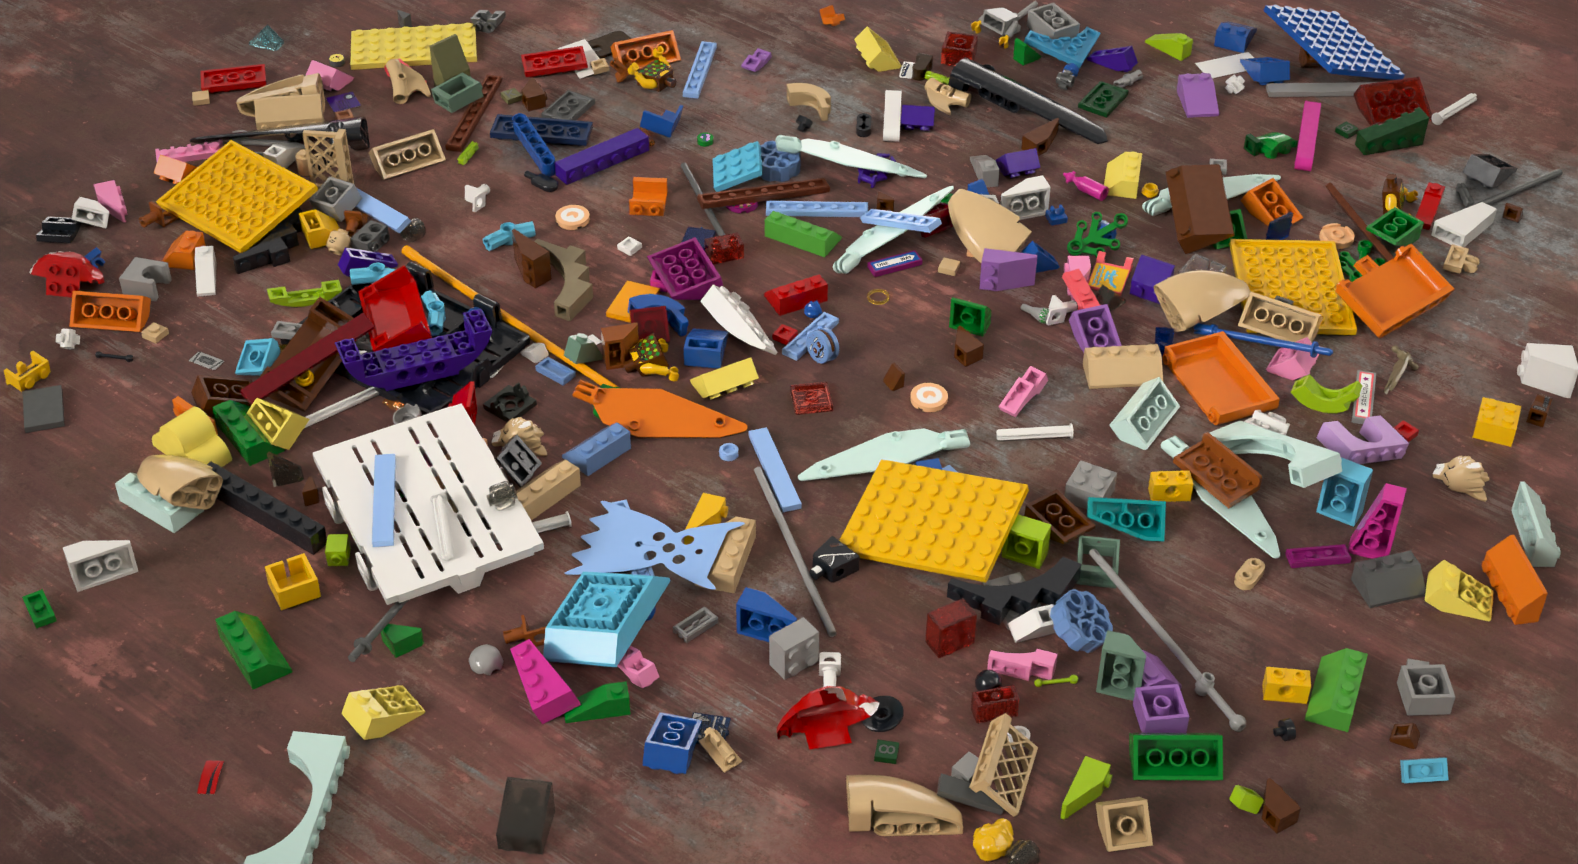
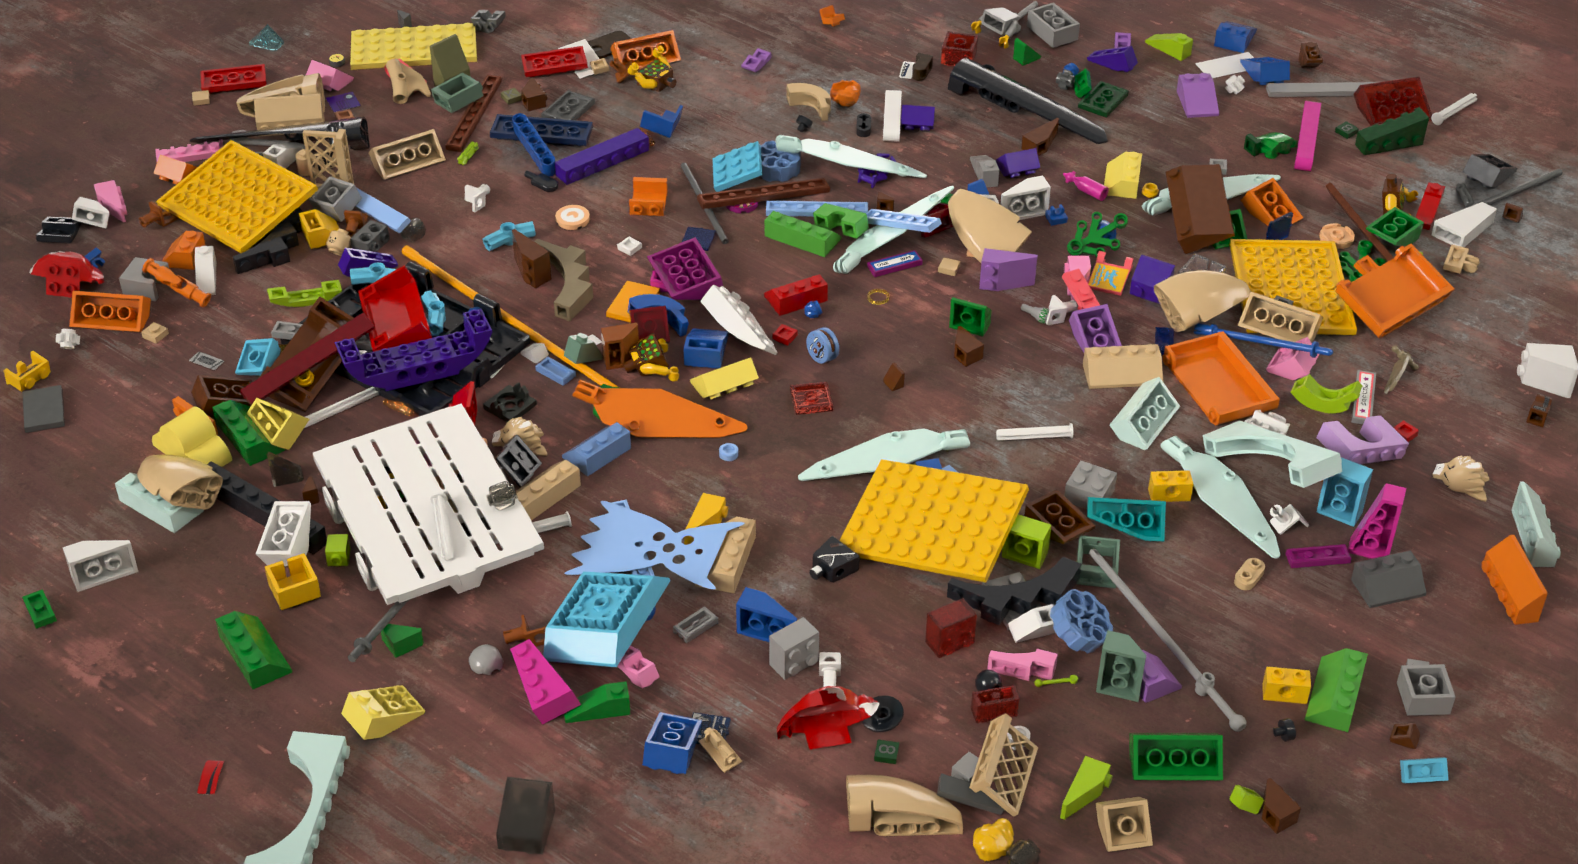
black hinge [95,351,133,362] -> none
light blue tile [372,454,396,547] -> none
light grey hair [393,403,422,431] -> none
light blue tile [683,41,717,99] -> none
green tile [697,132,713,147] -> none
clear red brick [704,232,744,265] -> none
light blue tile [748,427,801,512] -> none
light grey piece [754,467,837,637] -> none
light blue tile [782,312,839,361] -> none
light yellow slope [854,26,902,72] -> none
light nougat tile [910,383,948,412] -> none
lime axle [925,71,949,85] -> none
tan pin [925,78,971,115] -> none
bright pink slope [999,366,1048,417] -> none
blue slope [1020,241,1060,273] -> none
dark azure plate [1024,27,1101,69] -> none
clear smoke slope [1095,284,1126,311] -> none
light grey pin [1113,70,1143,88] -> none
medium lavender brick [1133,684,1189,733] -> none
dark orange bracket [1173,432,1262,509] -> none
blue plate [1263,5,1405,80] -> none
light yellow slope [1425,560,1494,621] -> none
yellow piece [1472,397,1521,447] -> none
none -> orange piece [142,258,211,308]
none -> white slope [256,501,311,566]
none -> bright green arch [813,203,869,238]
none -> orange hair [830,80,861,107]
none -> green plate [1074,68,1092,98]
none -> medium lavender slope [1114,32,1131,48]
none -> white bracket [1270,504,1309,535]

